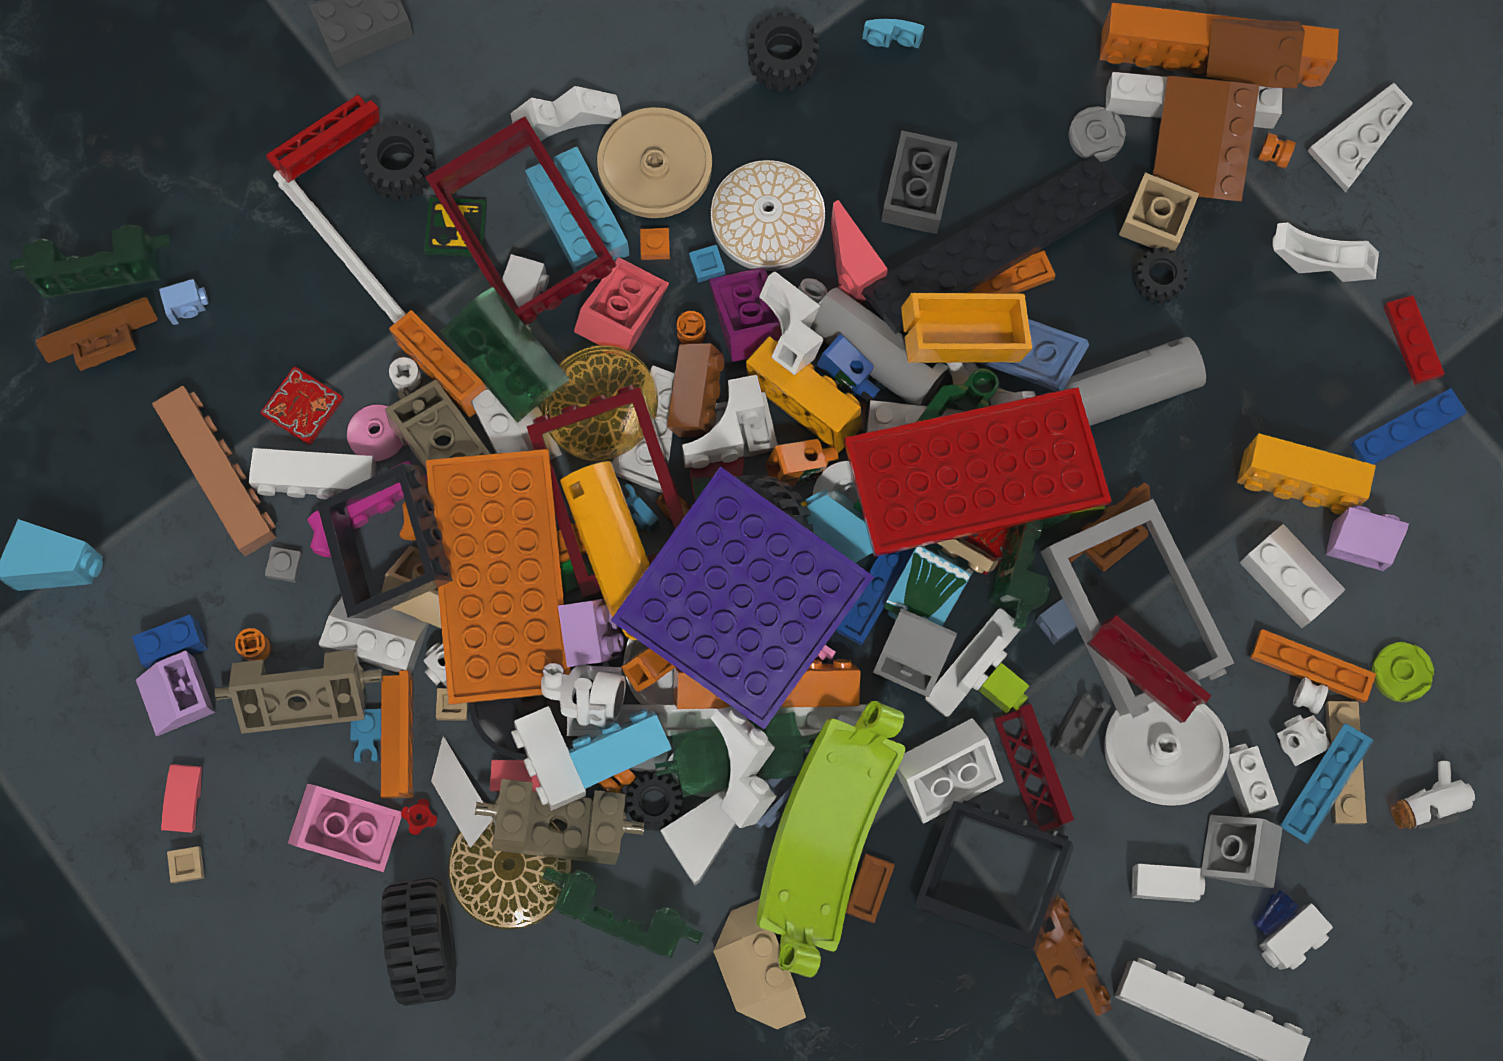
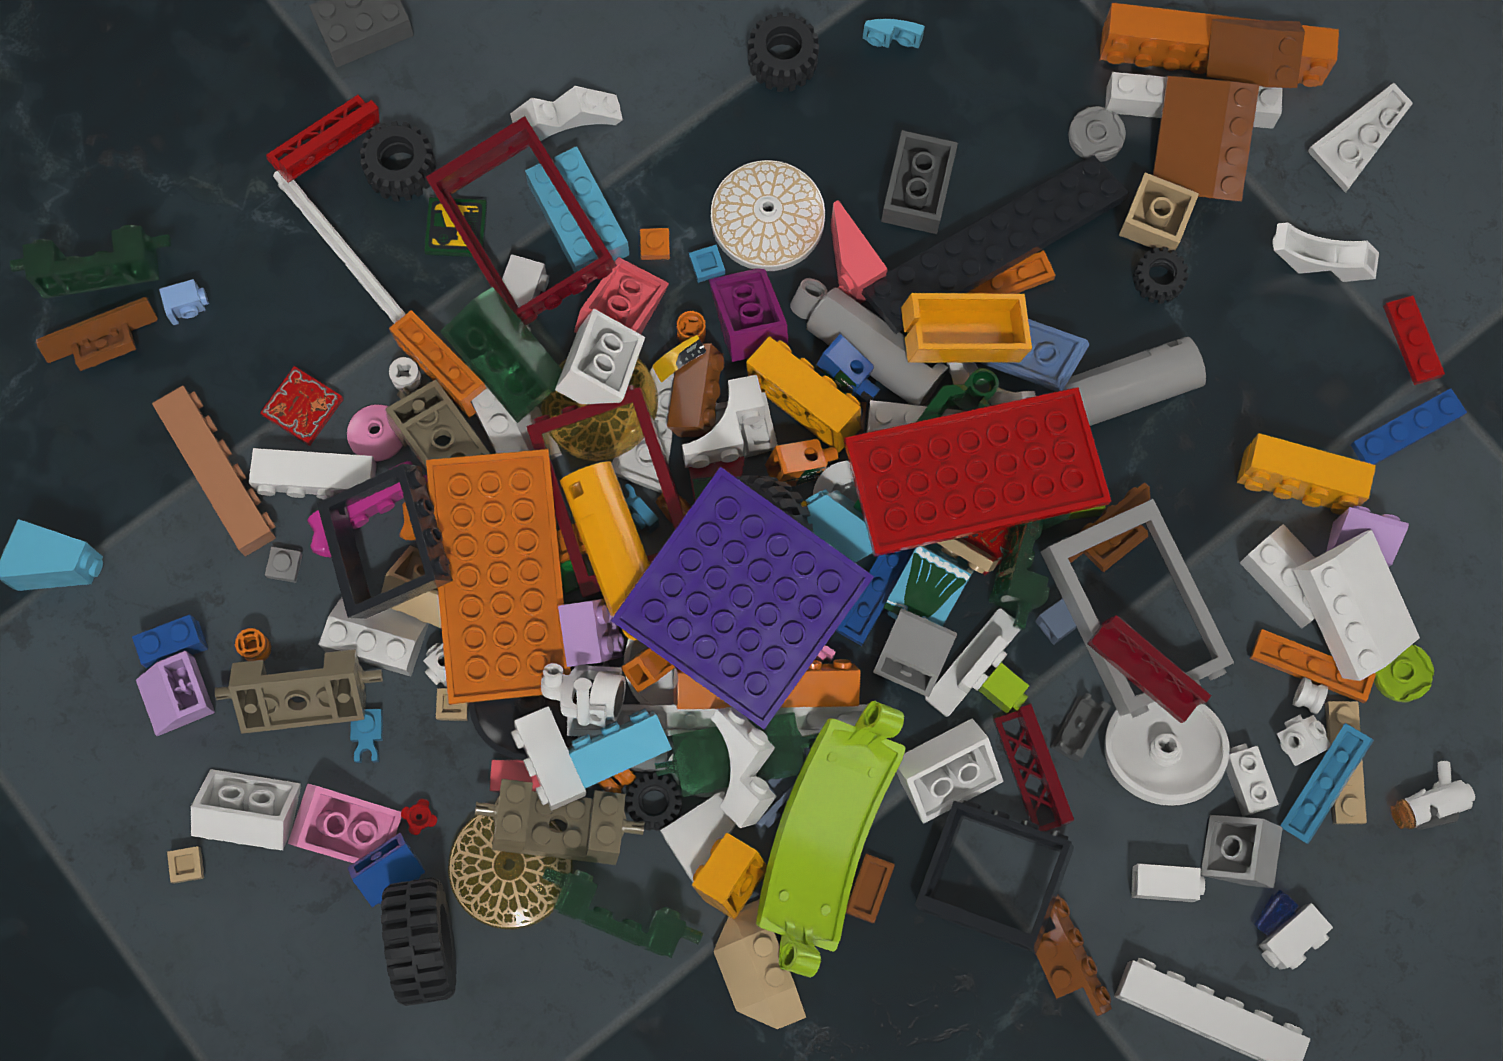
coral slope [161,764,202,833] -> none
orange fence [381,670,414,799] -> none
white sticker [431,736,493,848] -> none
tan dish [597,107,712,218] -> none
white arch [759,272,824,375] -> none
orange wheel [1258,133,1296,169] -> none
none -> white slope [191,769,301,850]
none -> blue brick [347,833,425,907]
none -> white slope [555,309,645,404]
none -> yellow sticker [652,335,706,382]
none -> light orange brick [692,832,767,919]
none -> white slope [1294,529,1420,681]

